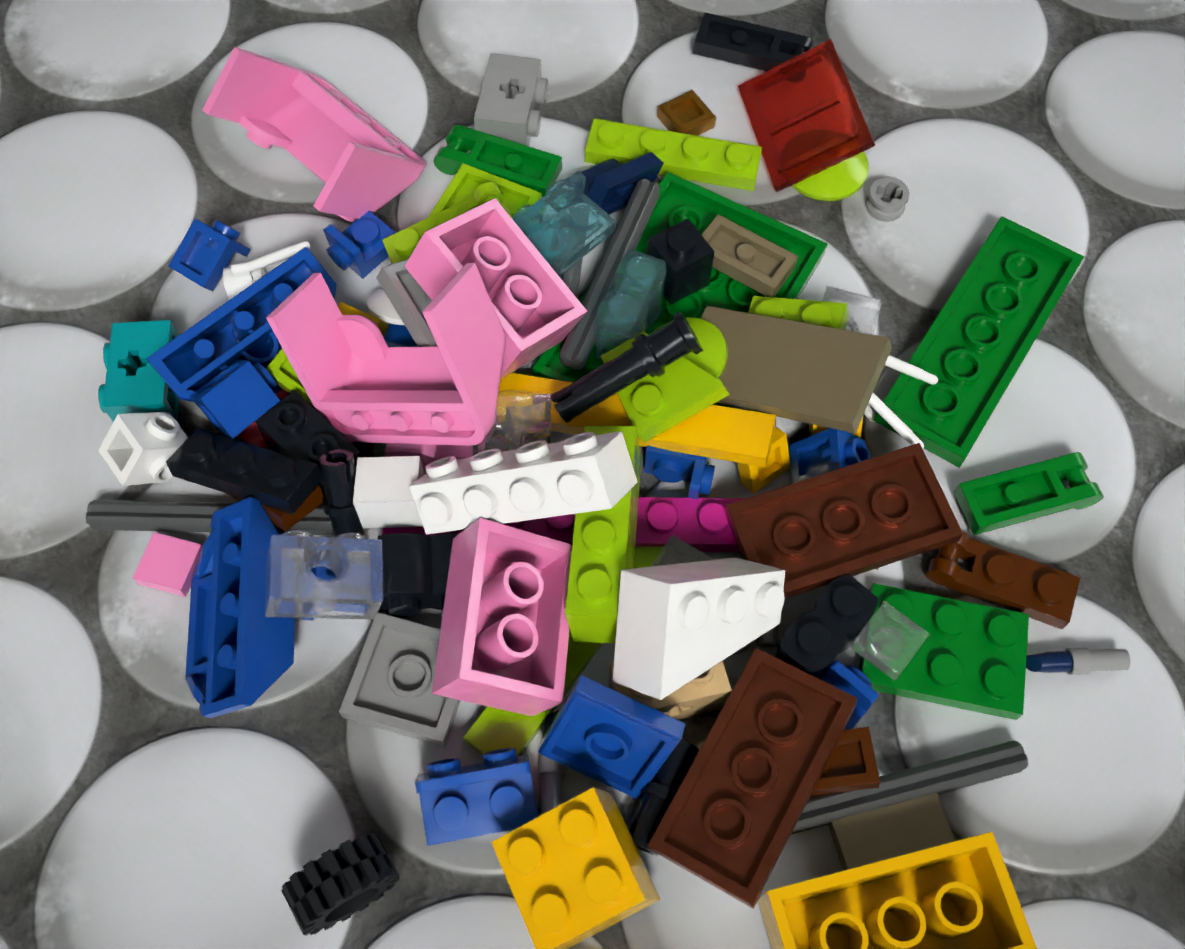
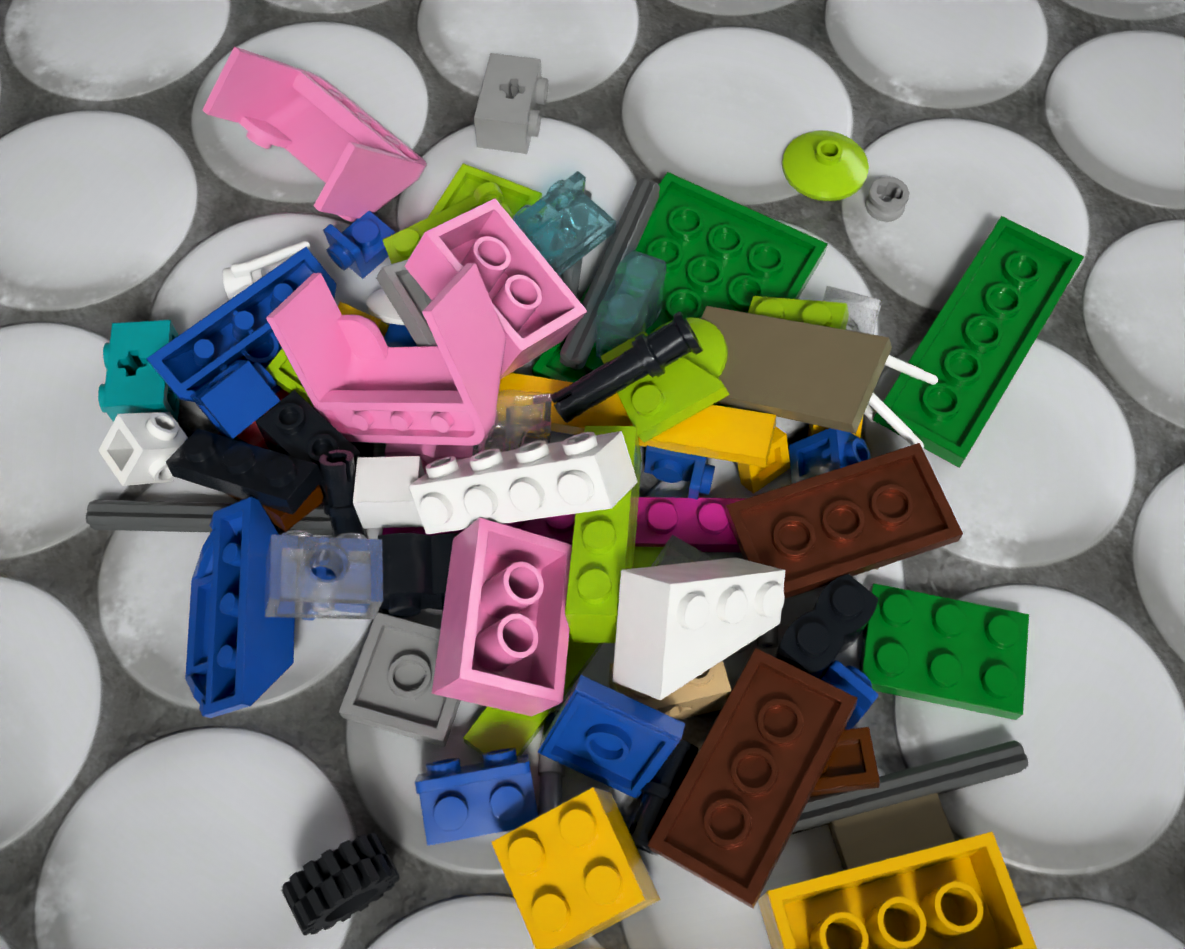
bright pink tile [133,532,202,597] -> none
blue bracket [168,218,251,291] -> none
green plate [433,125,562,201] -> none
dark blue panel [557,152,664,223] -> none
lime plate [585,118,762,191] -> none
black brick [645,219,715,305] -> none
pearl gold tile [657,90,716,136] -> none
black plate [693,12,815,84] -> none
dark tan plate [702,214,798,297] -> none
clear red piece [738,39,875,192] -> none
clear plate [850,601,930,681] -> none
reddish brown plate [926,531,1081,629] -> none
green plate [954,452,1104,536] -> none
piece [1026,648,1130,675] -> none

